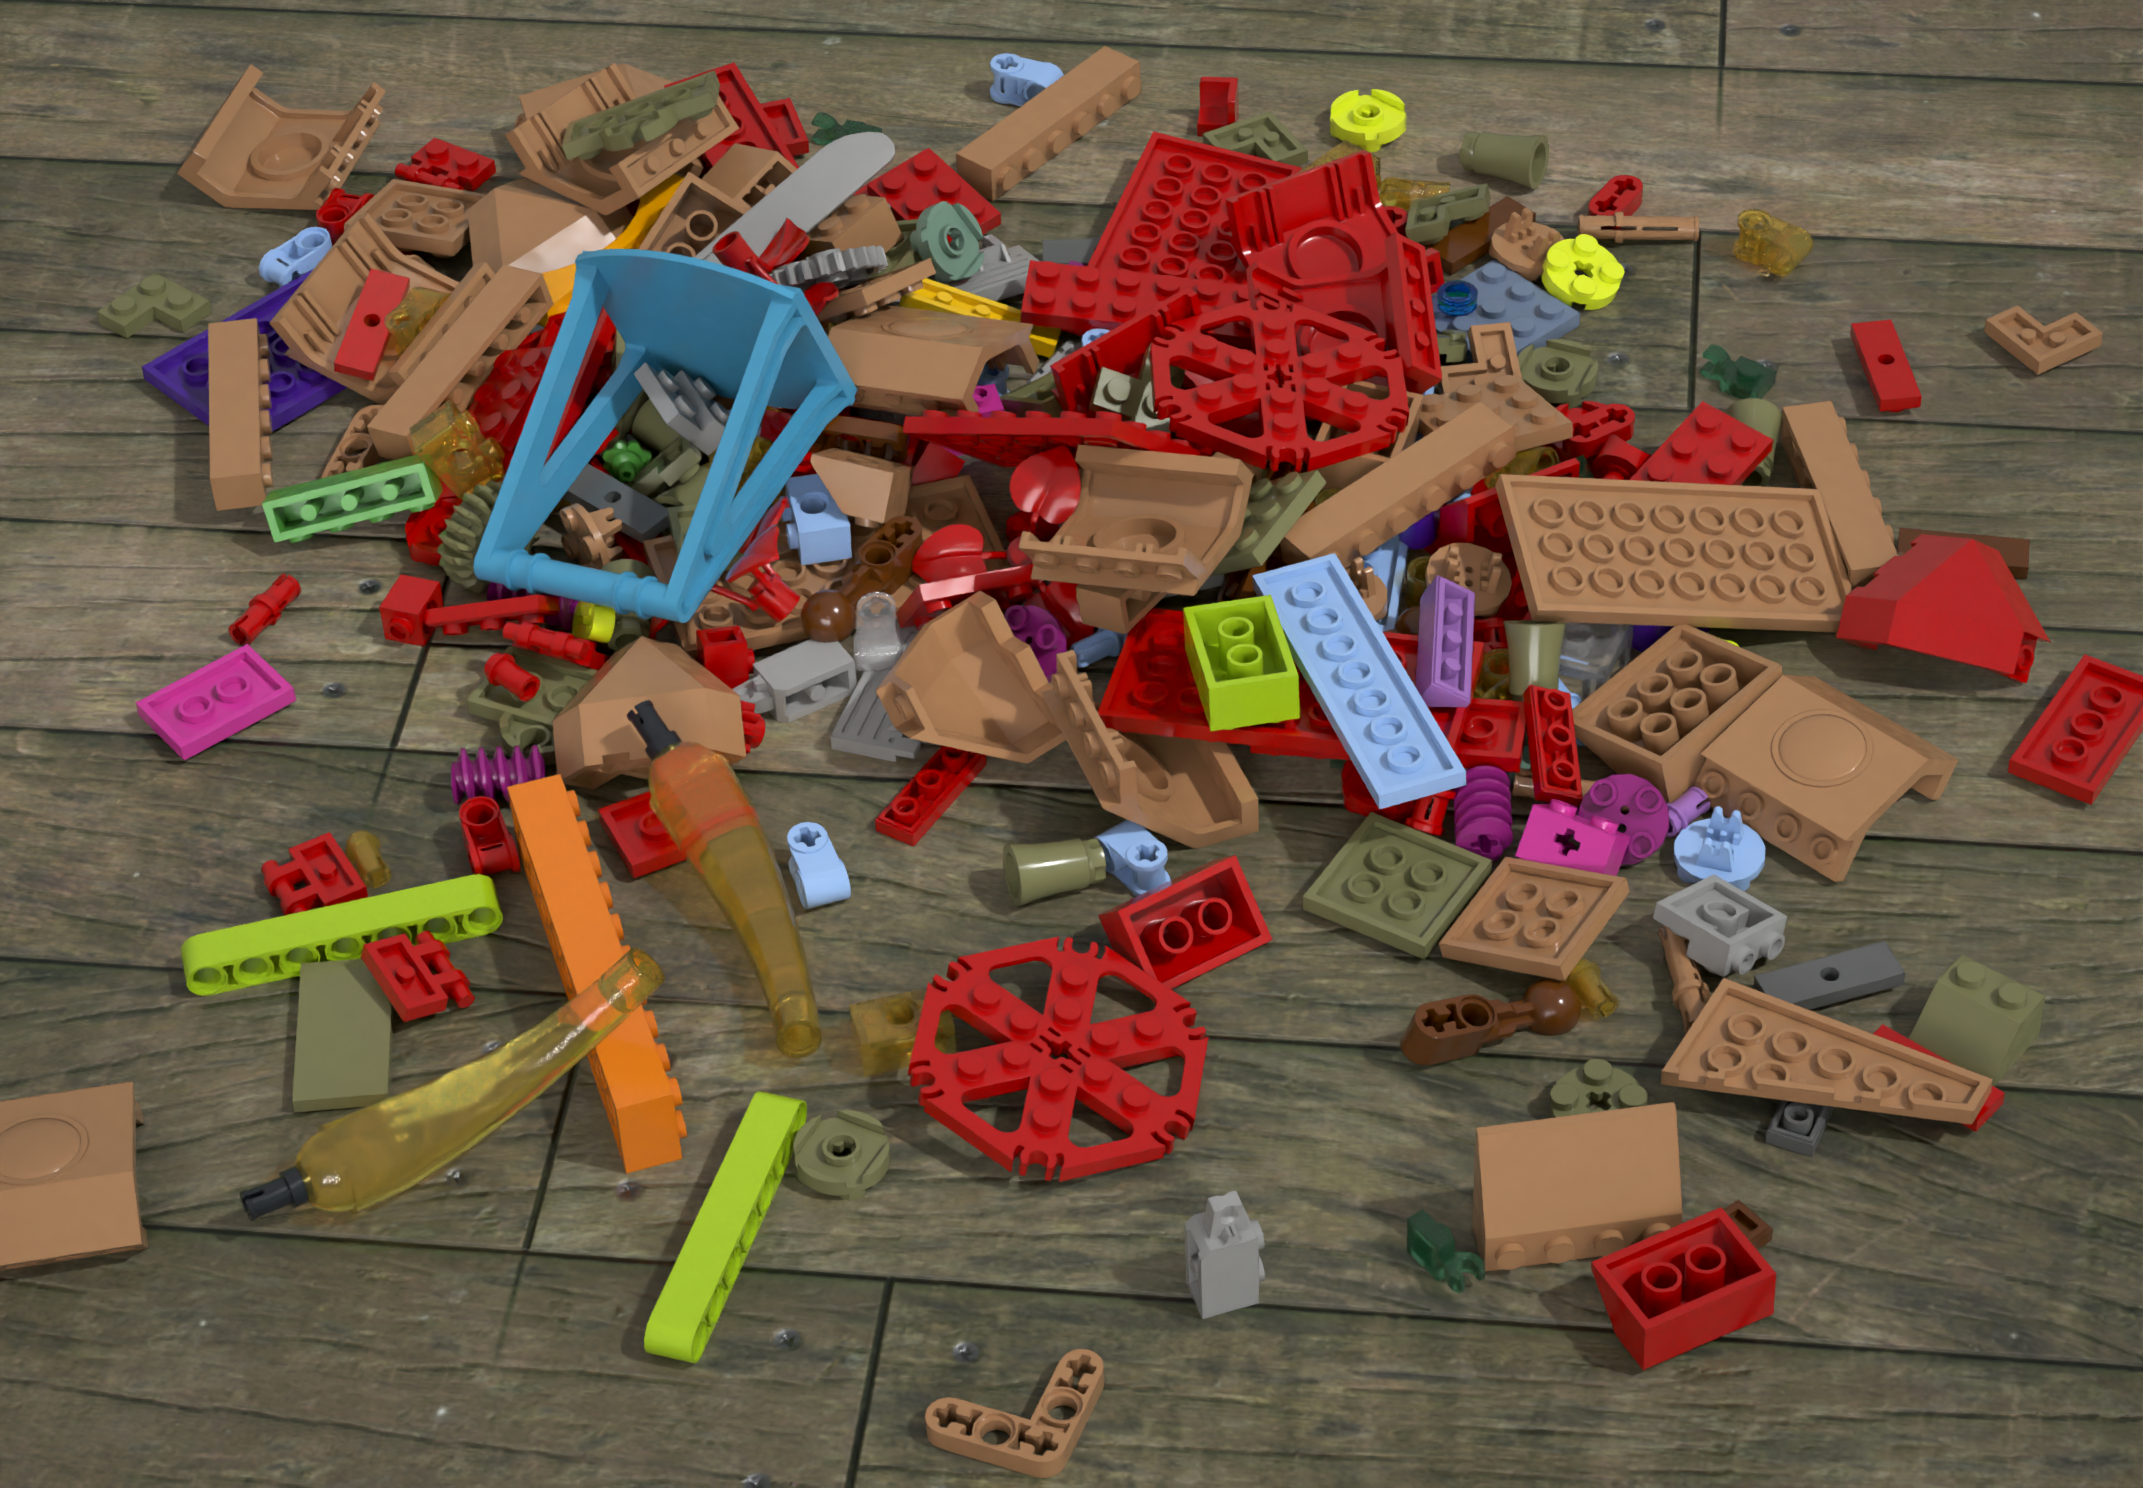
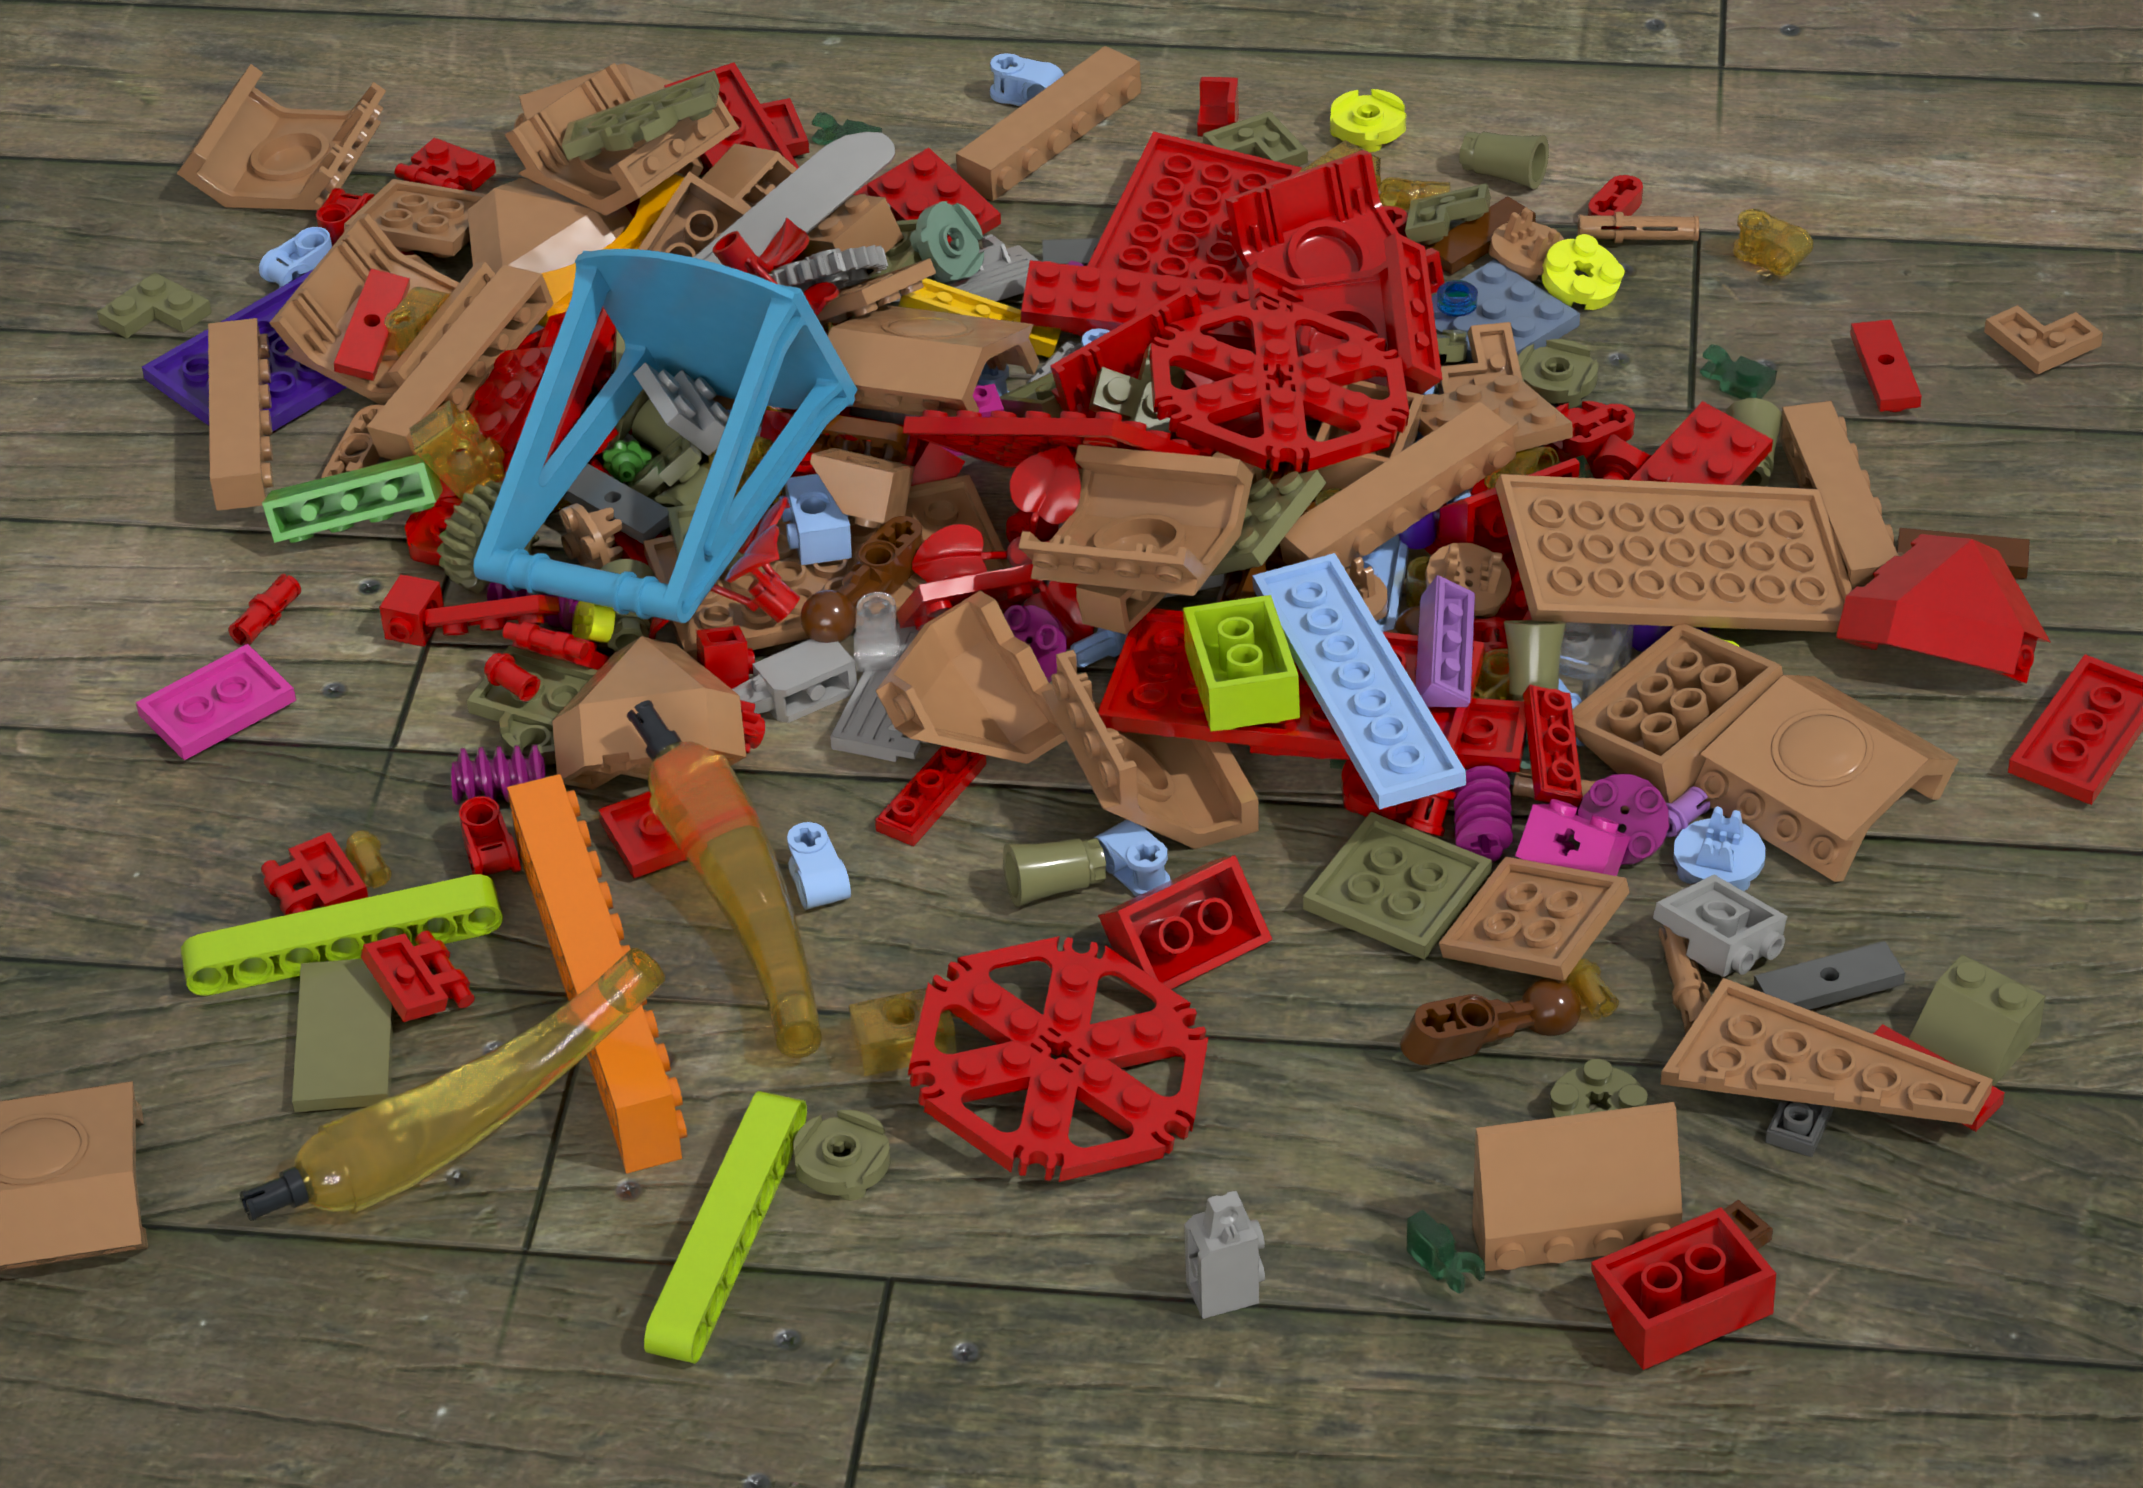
medium nougat beam [925,1349,1105,1478] -> none

